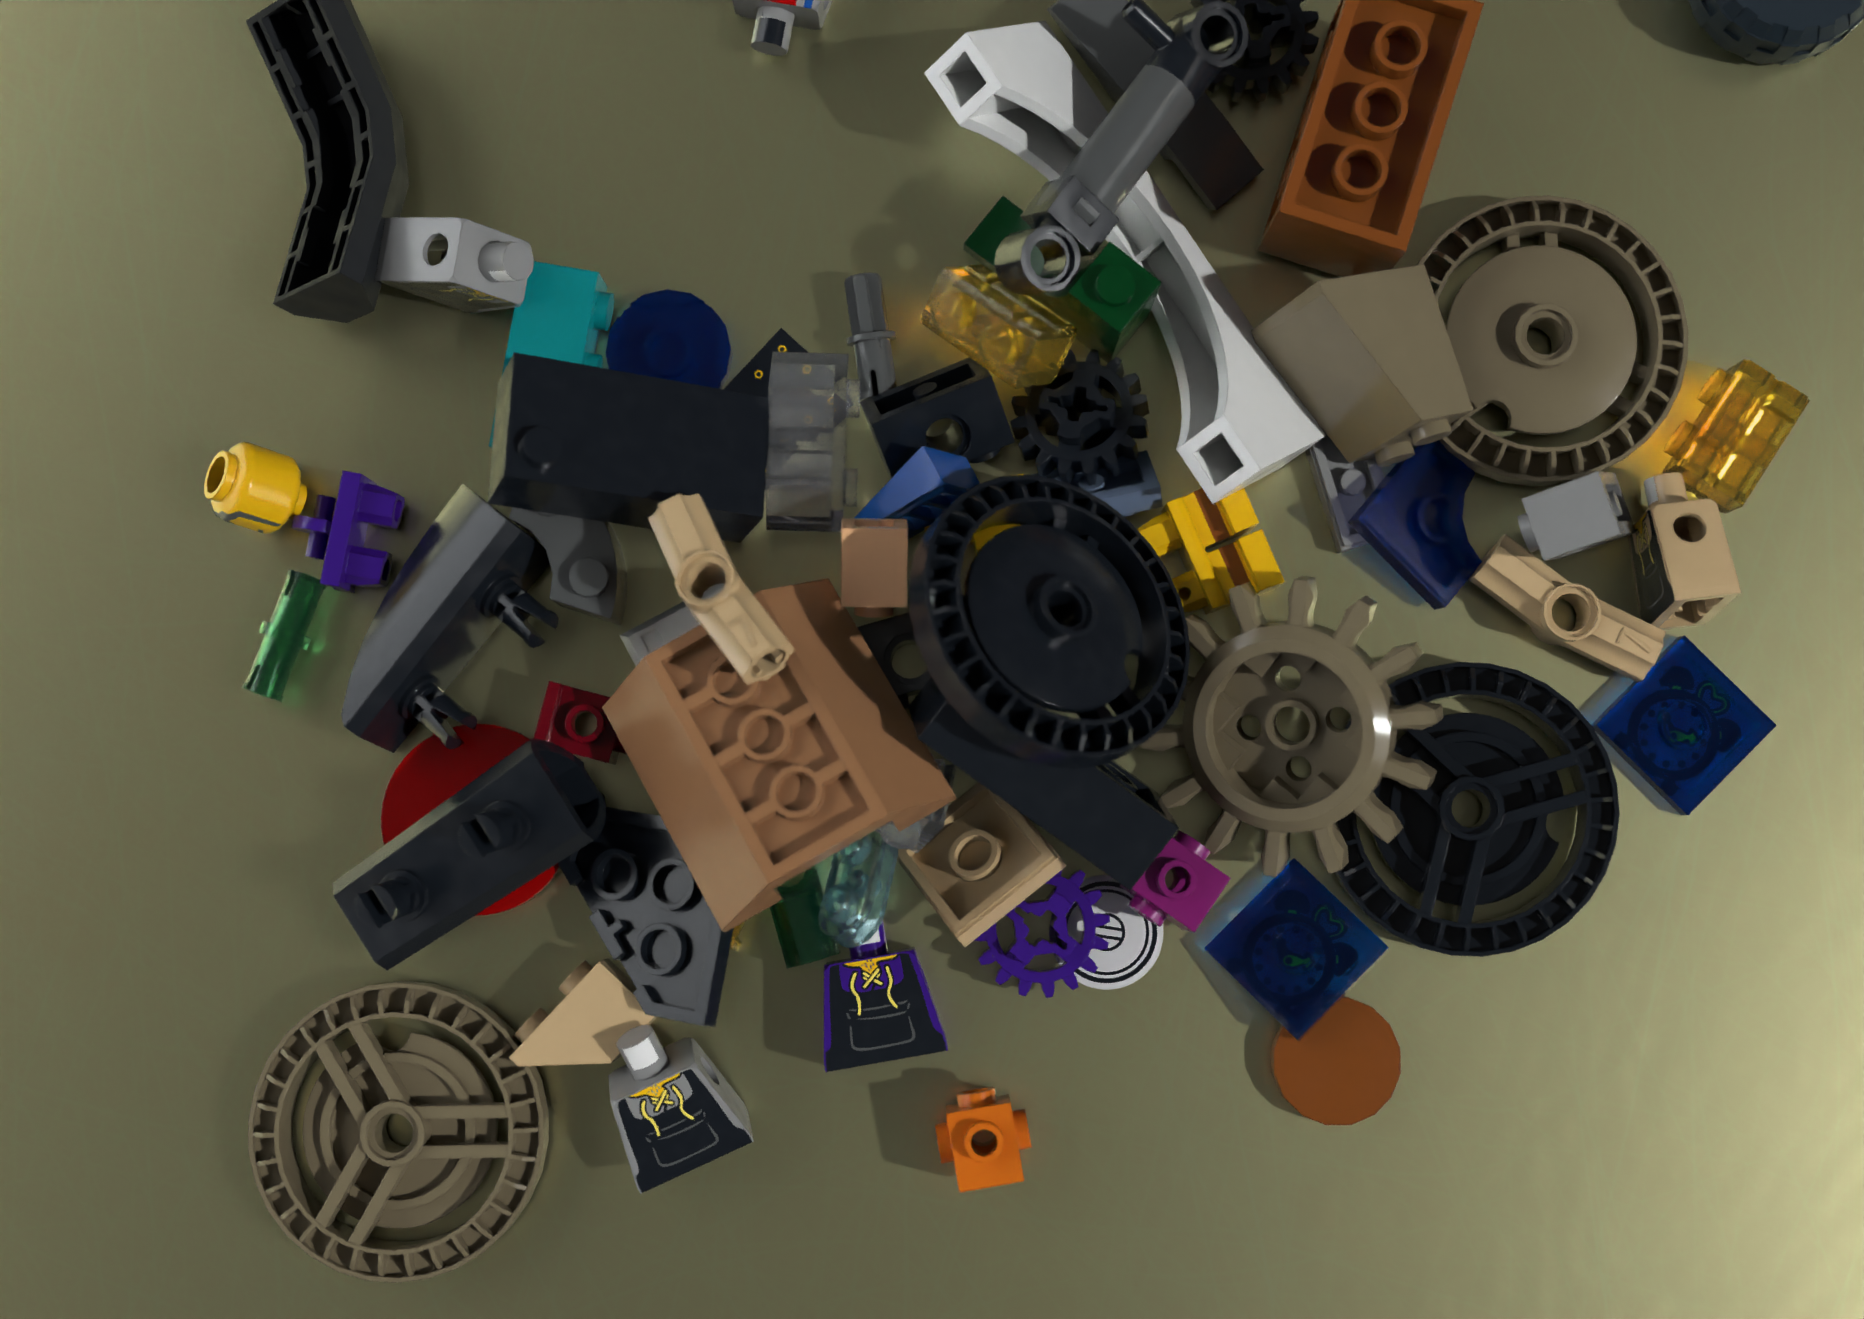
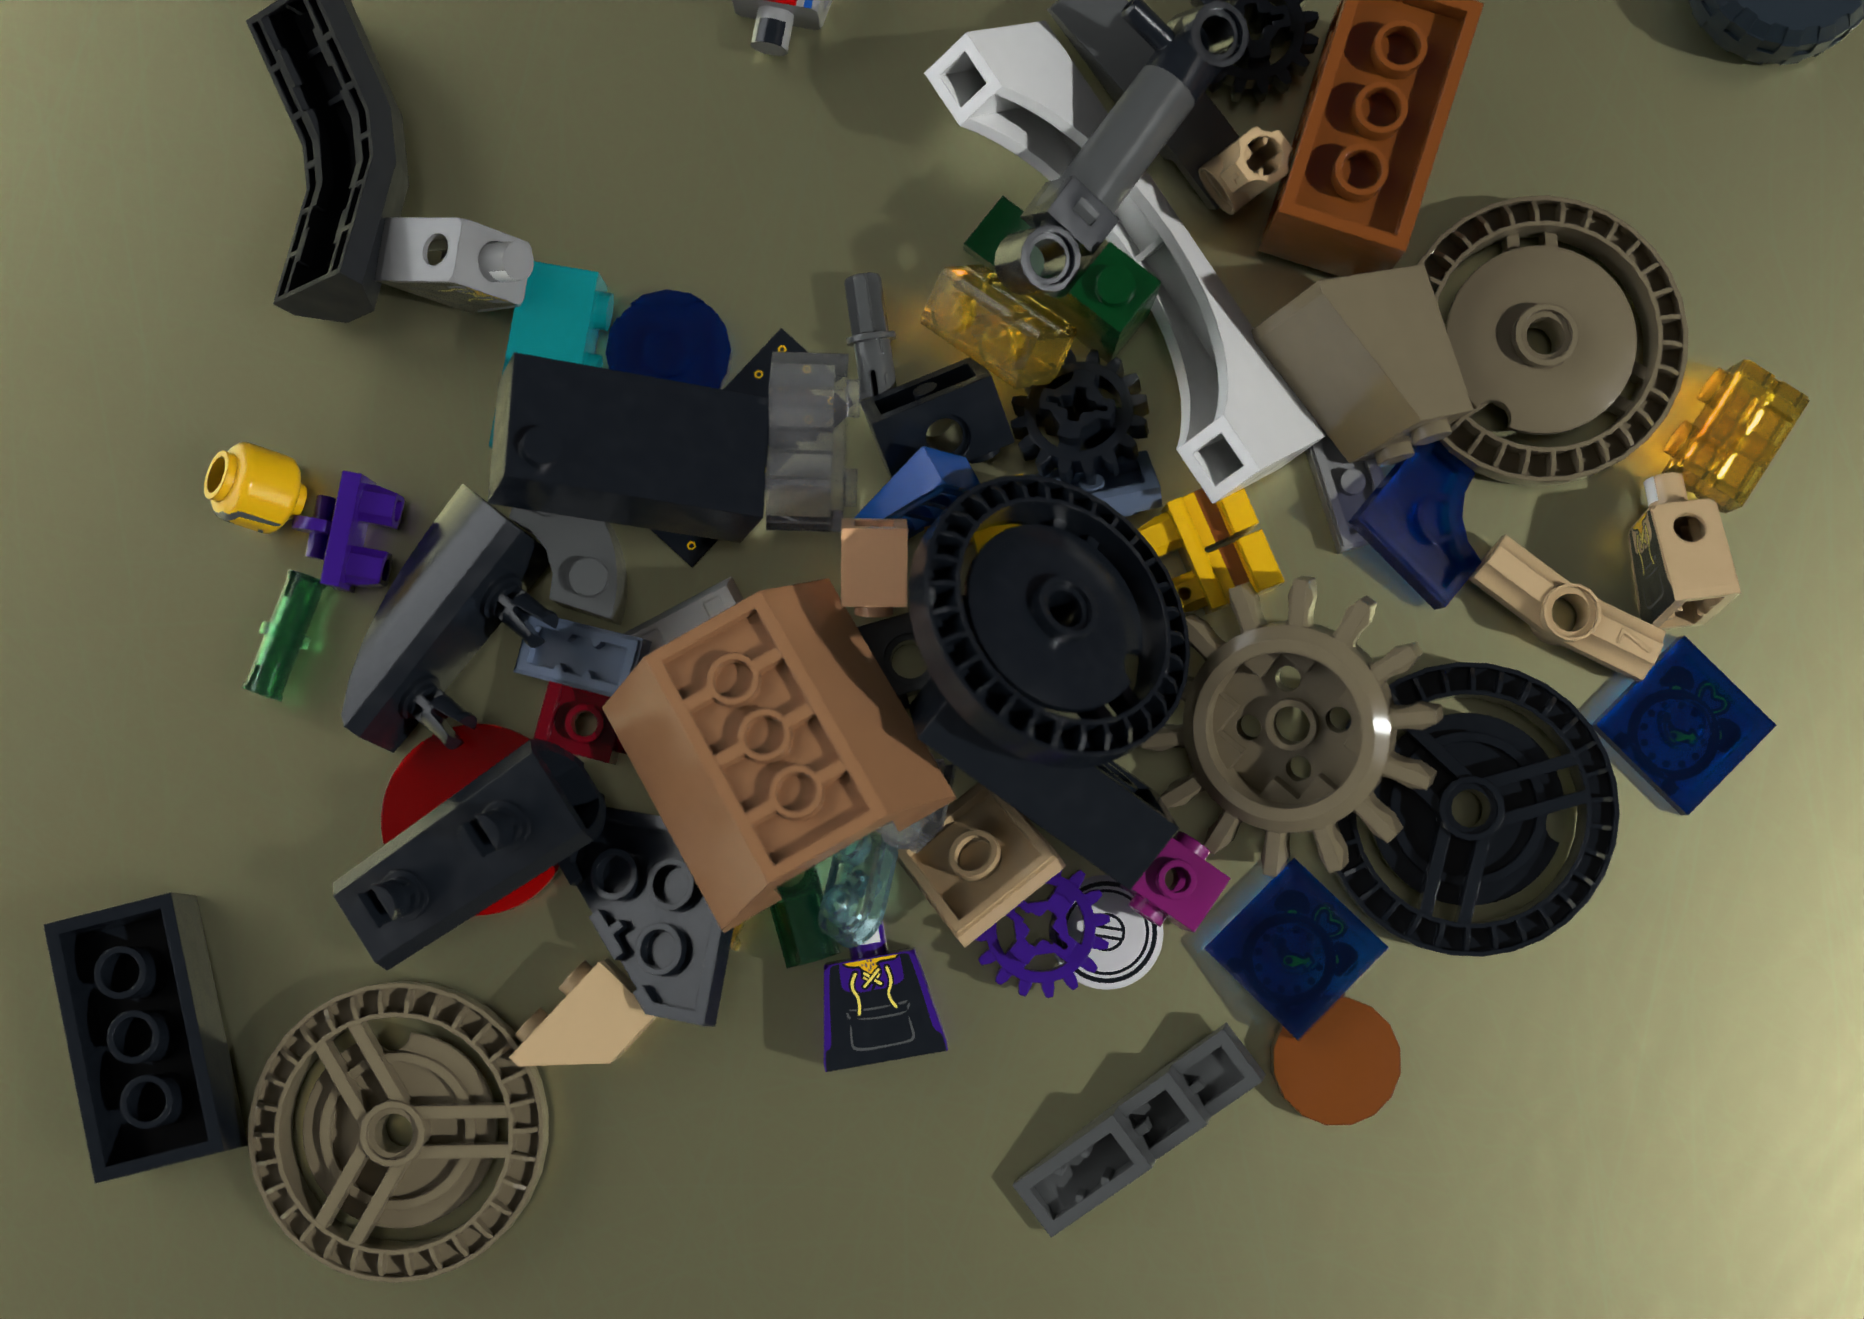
torso [608,1025,754,1194] -> none
tan piece [648,493,795,685] -> none
orange brick [935,1087,1032,1193] -> none
light grey brick [1518,471,1637,561] -> none
none -> black brick [44,892,248,1183]
none -> sand blue plate [514,616,652,697]
none -> dark grey slope [1012,1022,1266,1237]
none -> tan piece [1198,126,1293,214]

